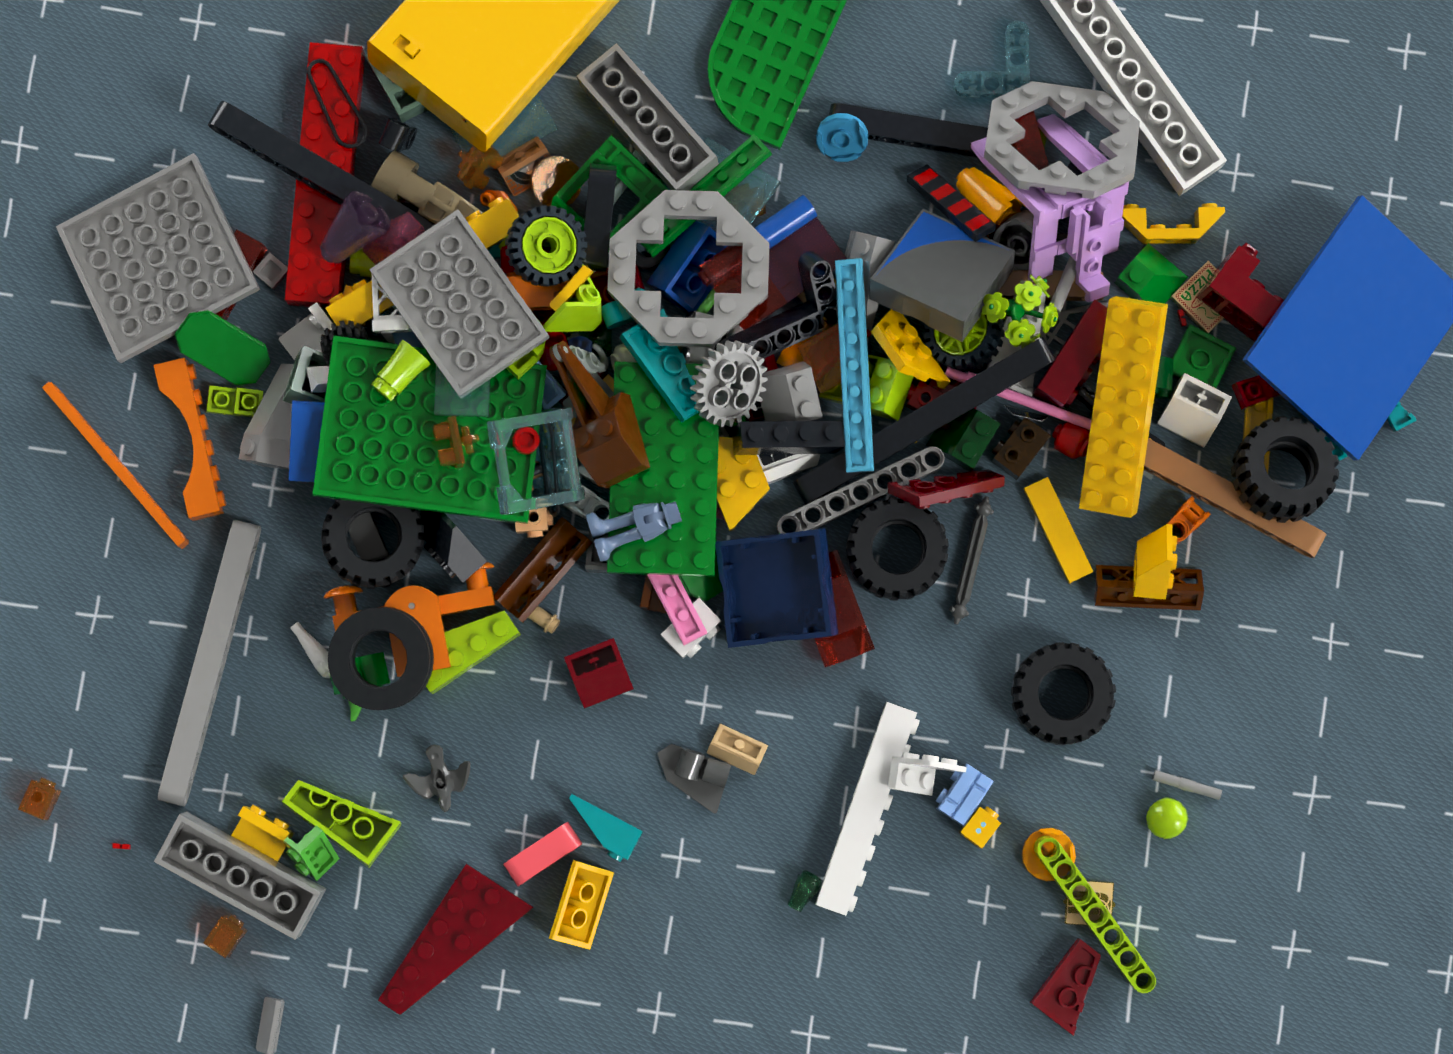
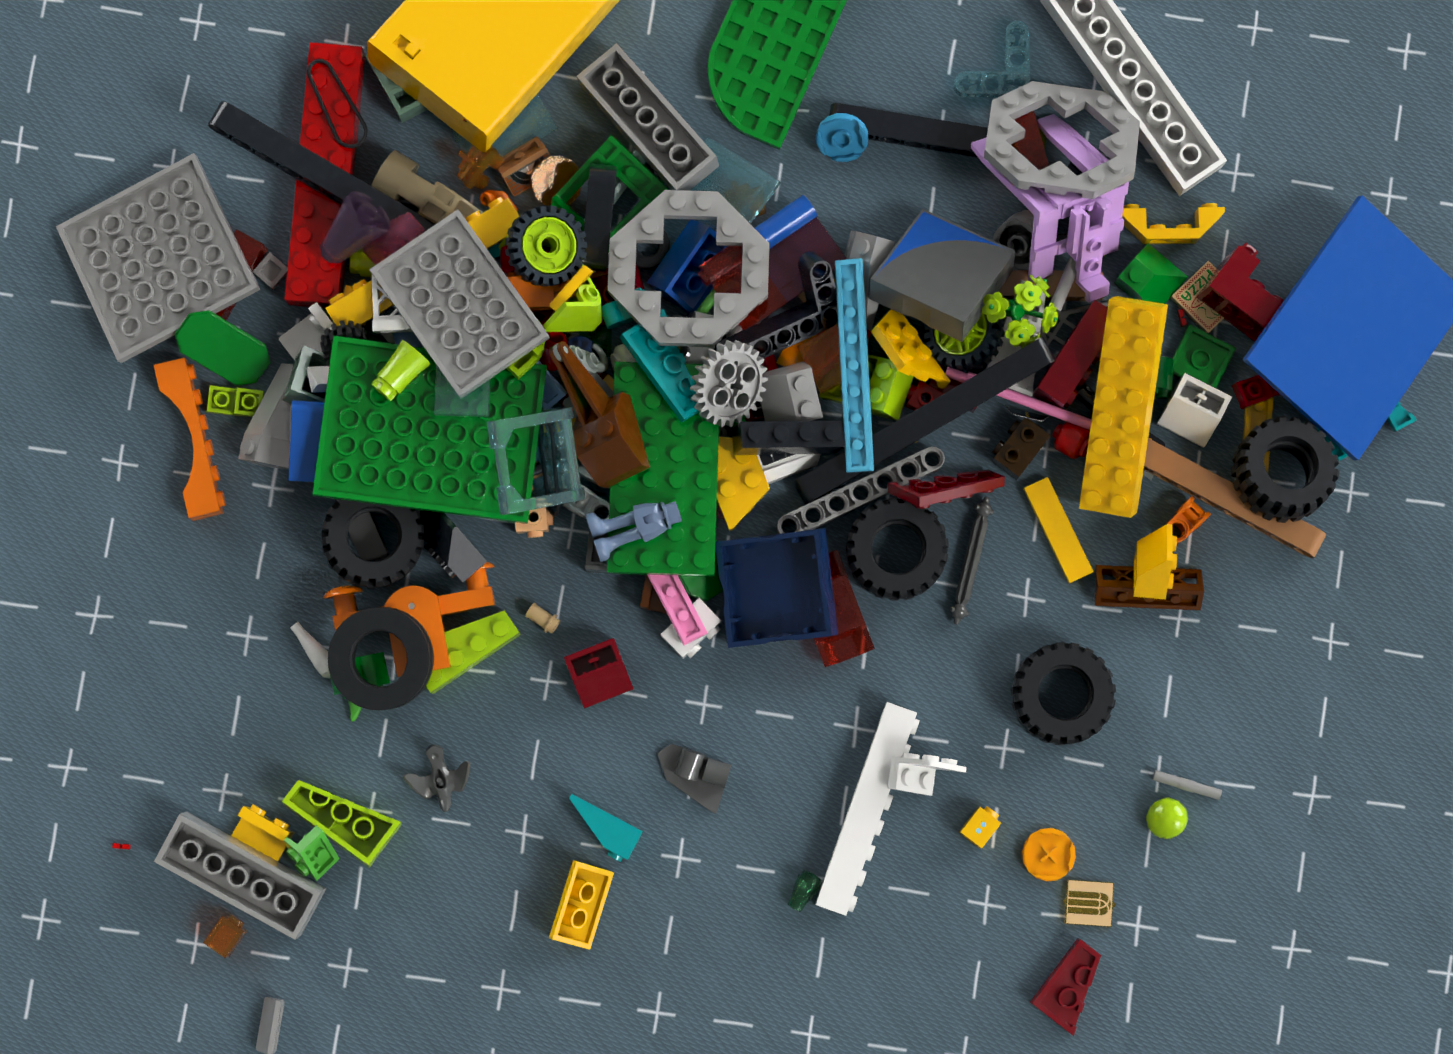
clear orange brick [18,777,61,820] -> none
orange tile [42,382,189,549] -> none
light grey beam [158,519,261,807] -> none
dark red wing [378,864,534,1015] -> none
black piece [379,118,417,152] -> none
clear orange hips [433,416,480,469] -> none
reddish brown fence [494,517,593,623] -> none
coral beam [503,822,582,887] -> none
red tile [512,427,540,455] -> none
green tile [640,134,772,258] -> none
tan slope [707,724,768,775] -> none
black tile [907,164,996,242] -> none
dark green slope [926,408,1001,472] -> none
light blue brick [936,764,994,826] -> none
light orange cone [956,167,1026,239] -> none
lime beam [1034,836,1156,993] -> none

